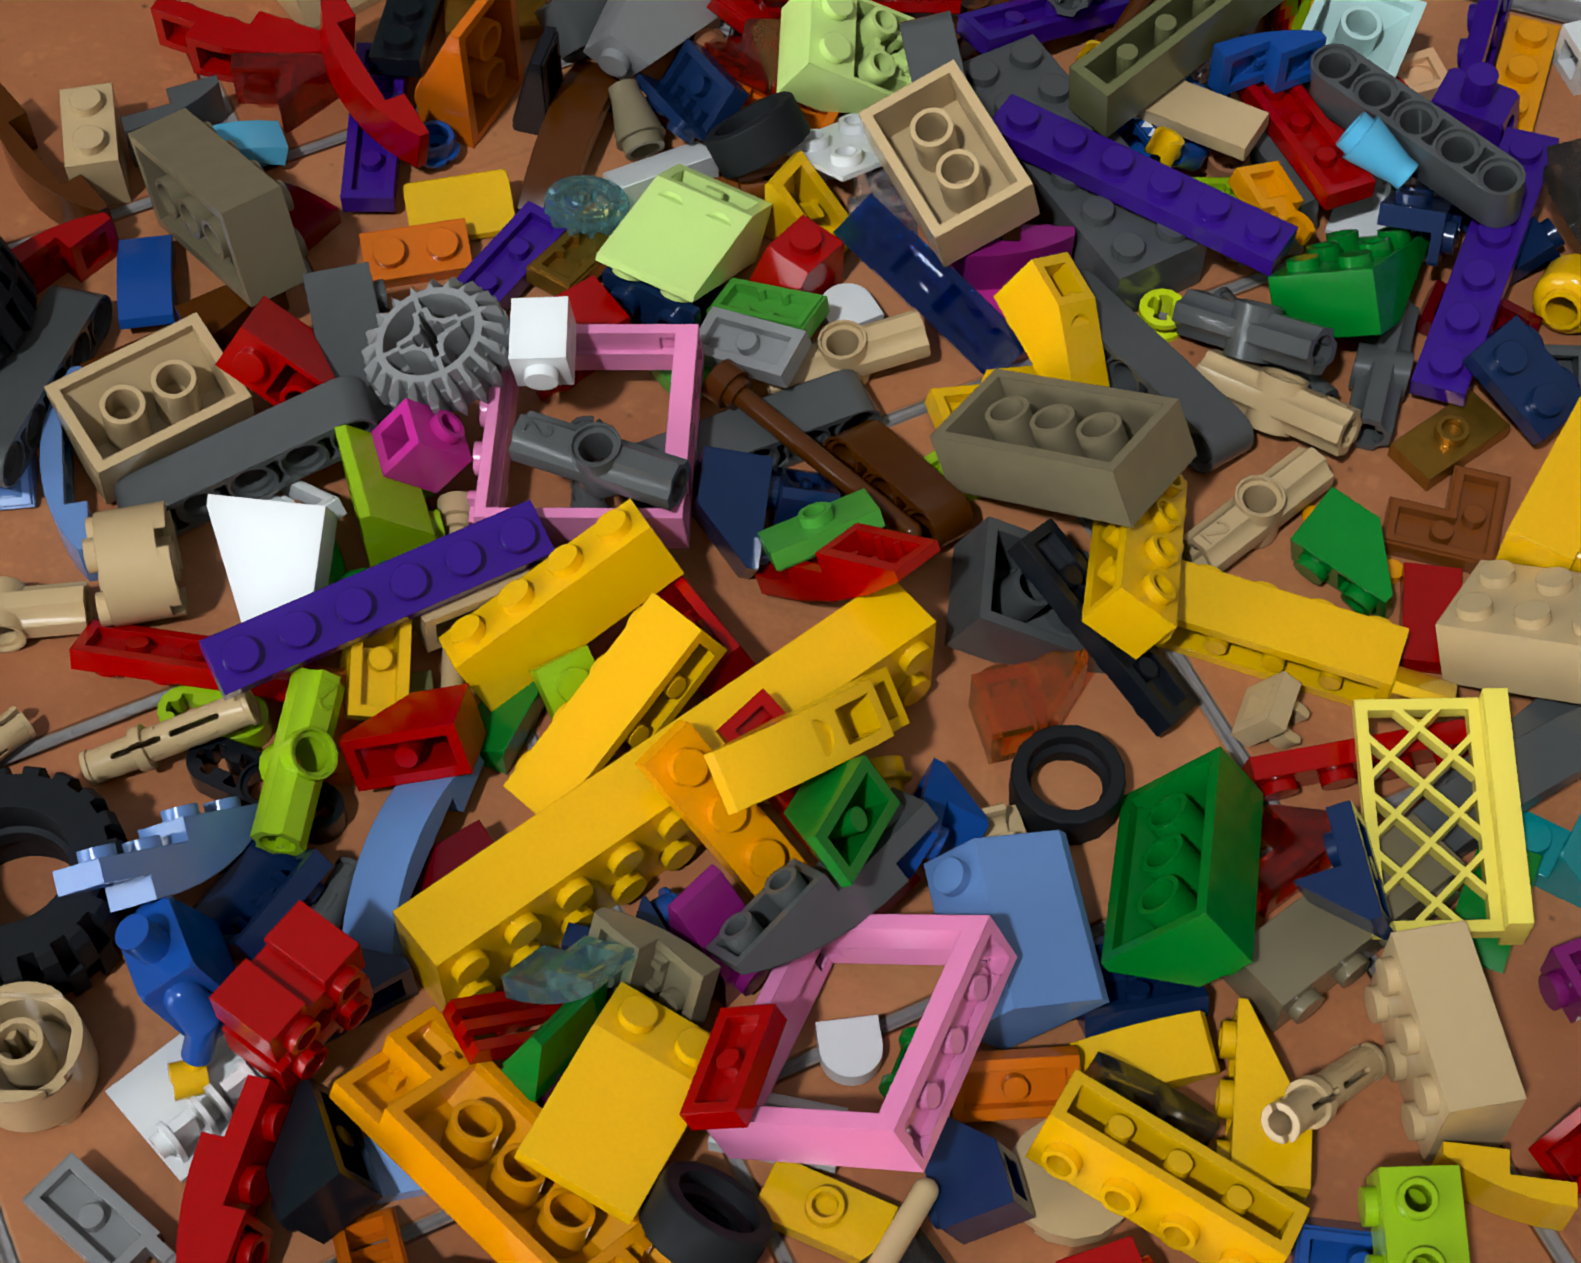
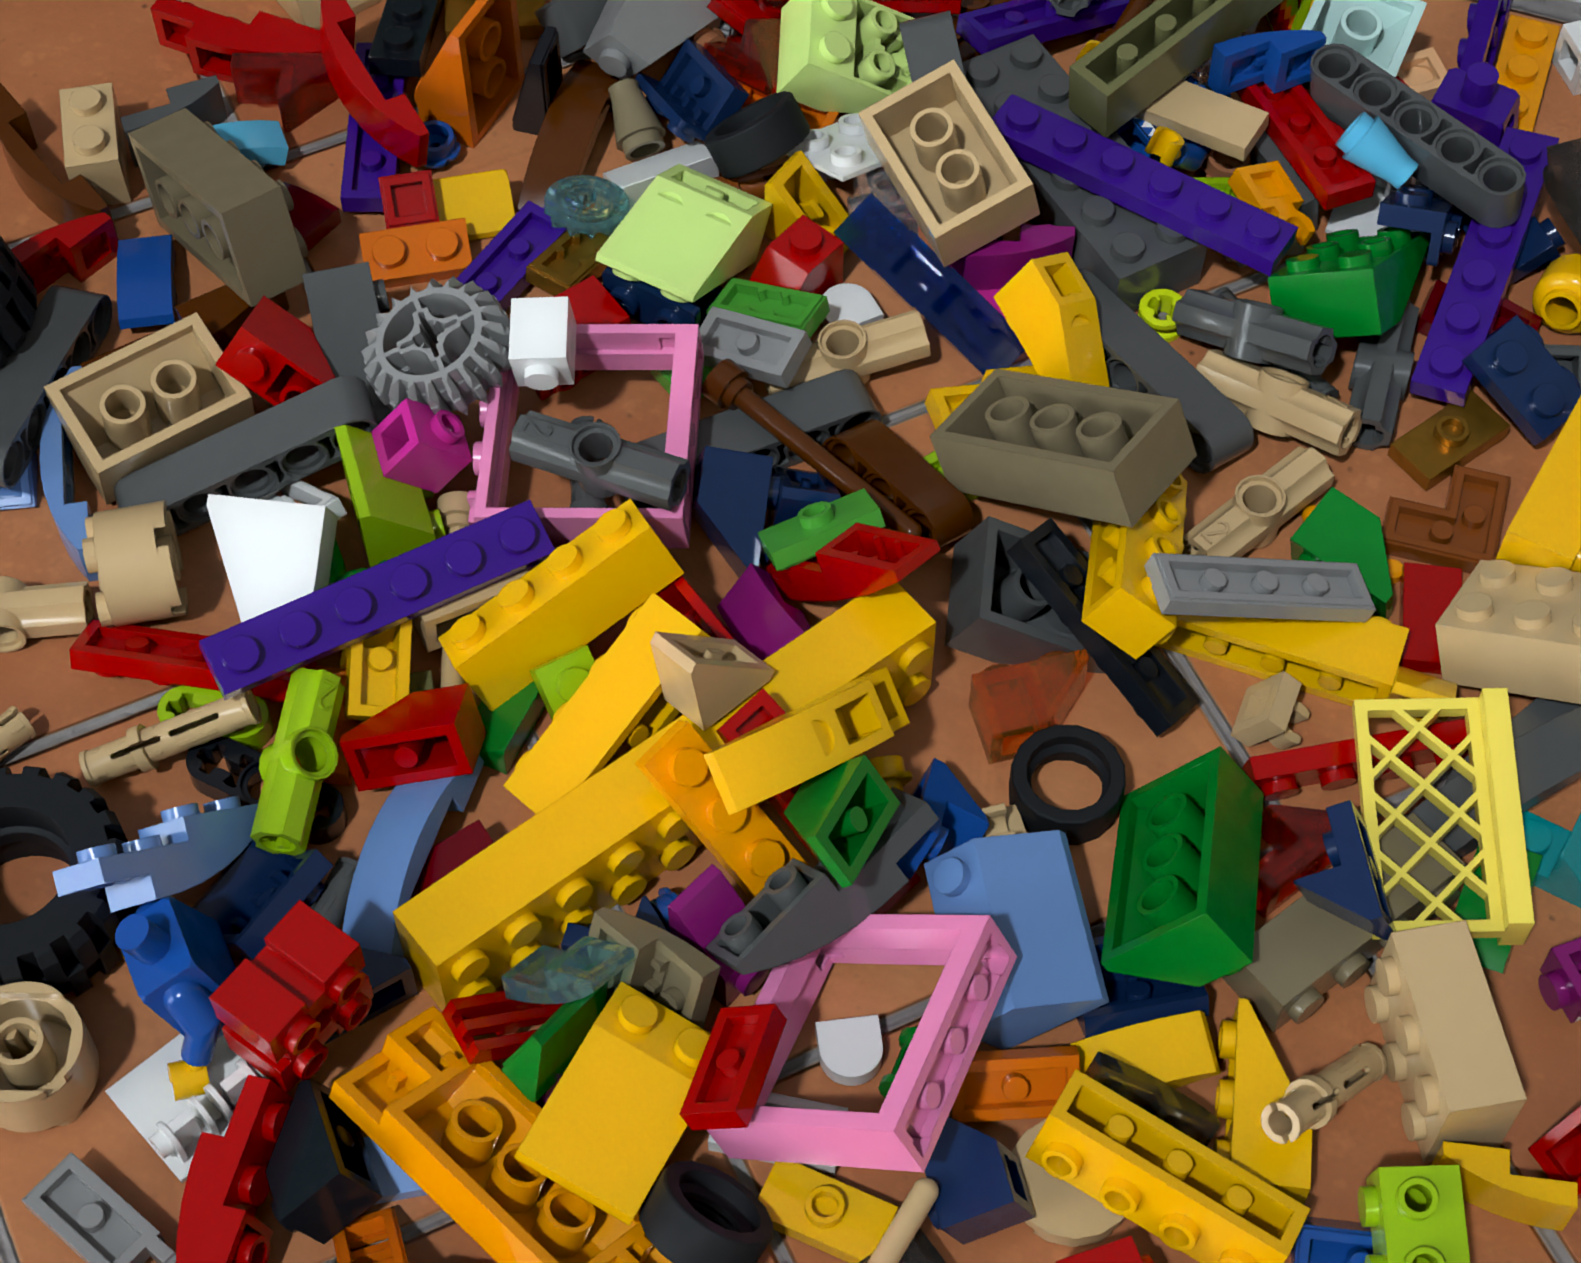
none -> red tile [378,169,439,229]
none -> tan slope [650,631,775,731]
none -> magenta slope [717,563,811,661]
none -> light grey tile [1144,553,1376,622]

